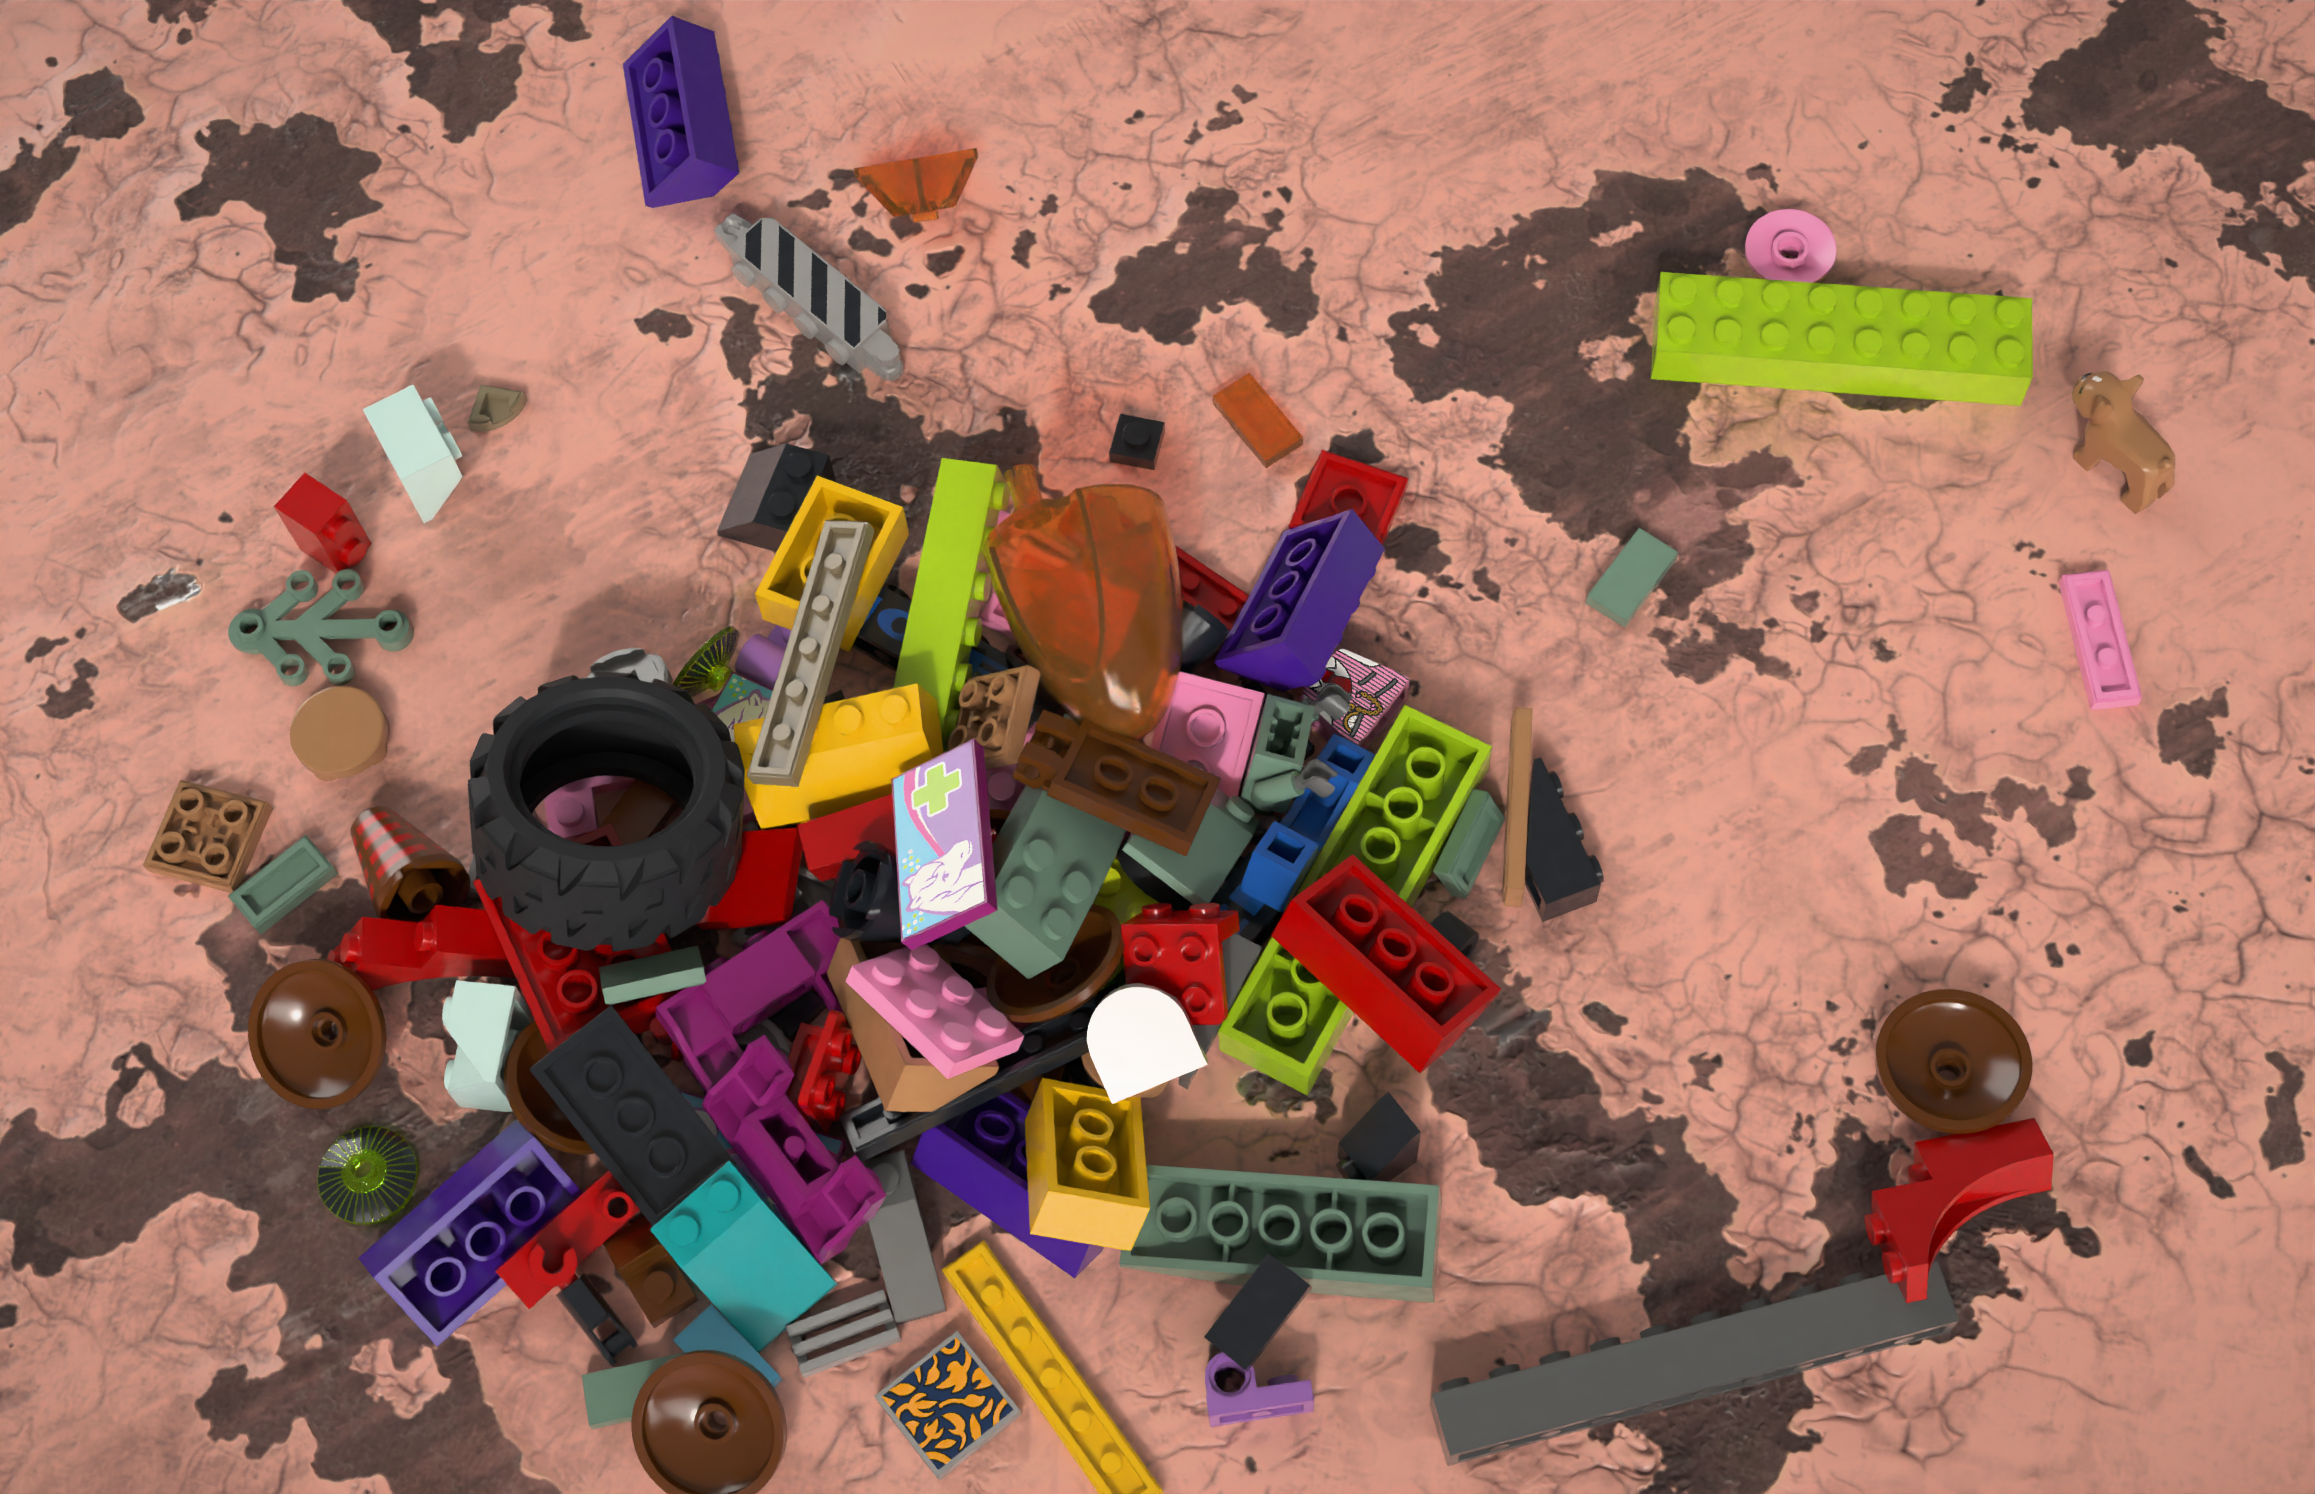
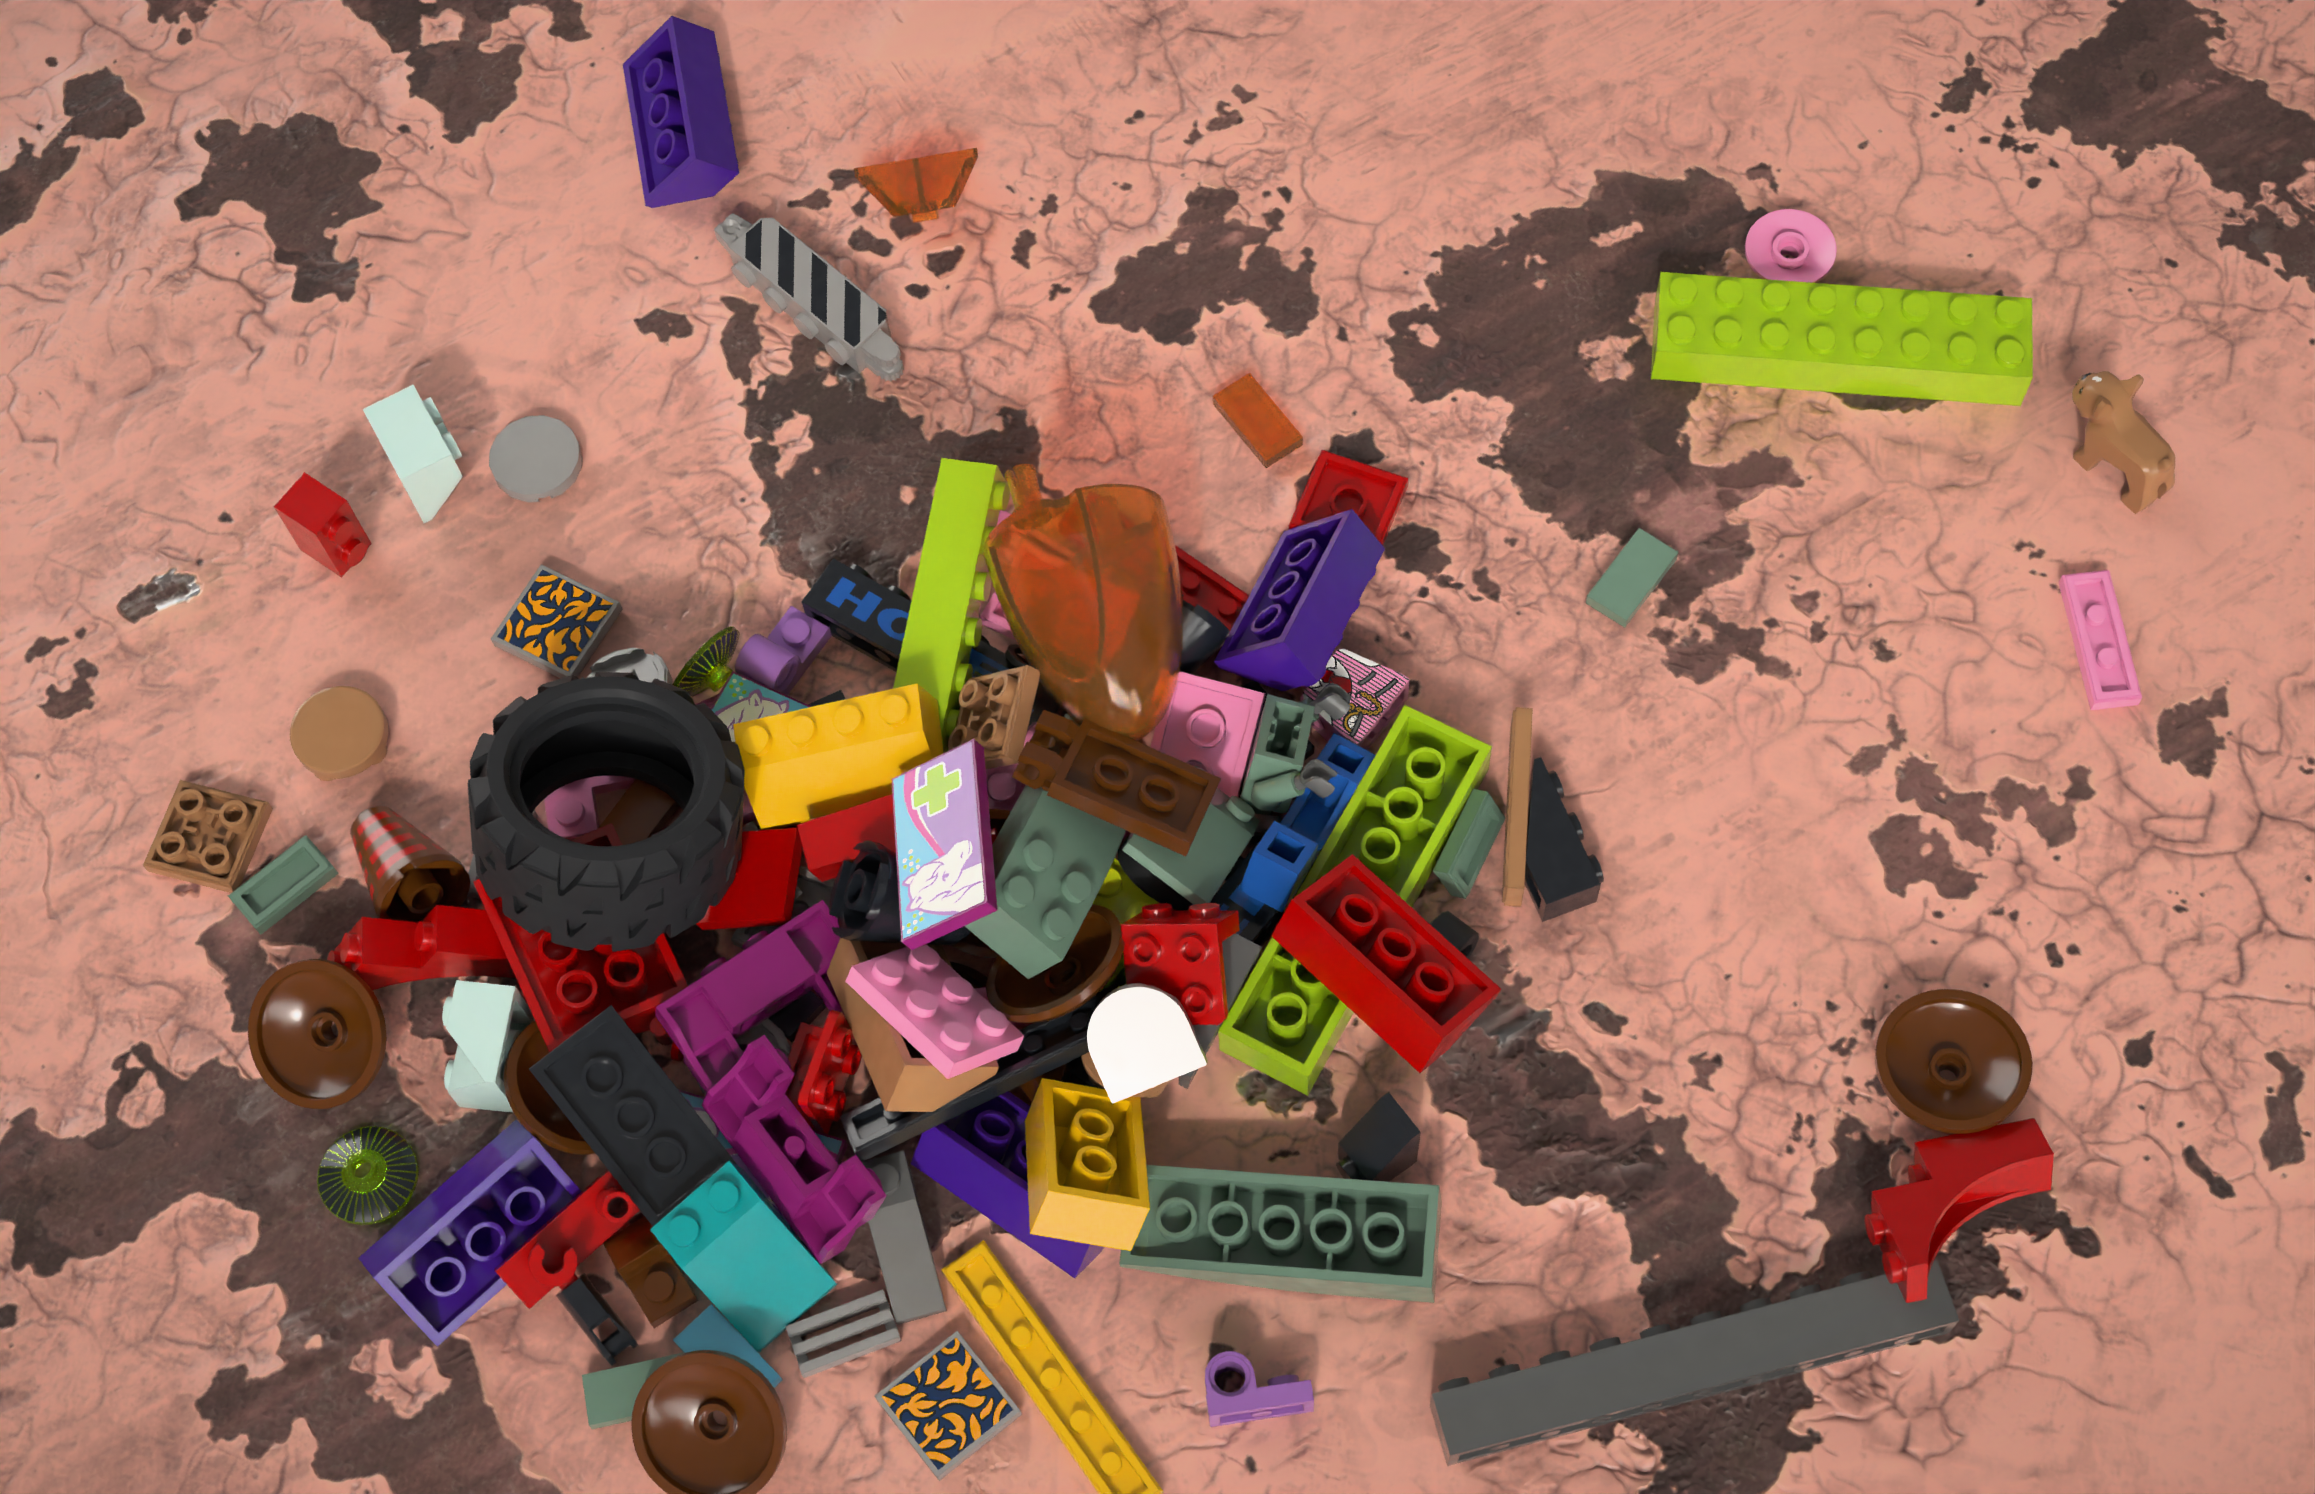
sand green plant [228,569,414,687] -> none
dark tan tile [468,384,527,432] -> none
sand green tile [599,945,706,1005] -> none
black slope [717,443,836,552] -> none
dark tan tile [747,520,875,787] -> none
yellow brick [755,476,909,652] -> none
black plate [1109,414,1165,470] -> none
black tile [1204,1253,1312,1372] -> none
none -> light grey tile [489,415,582,502]
none -> tile [491,564,623,678]

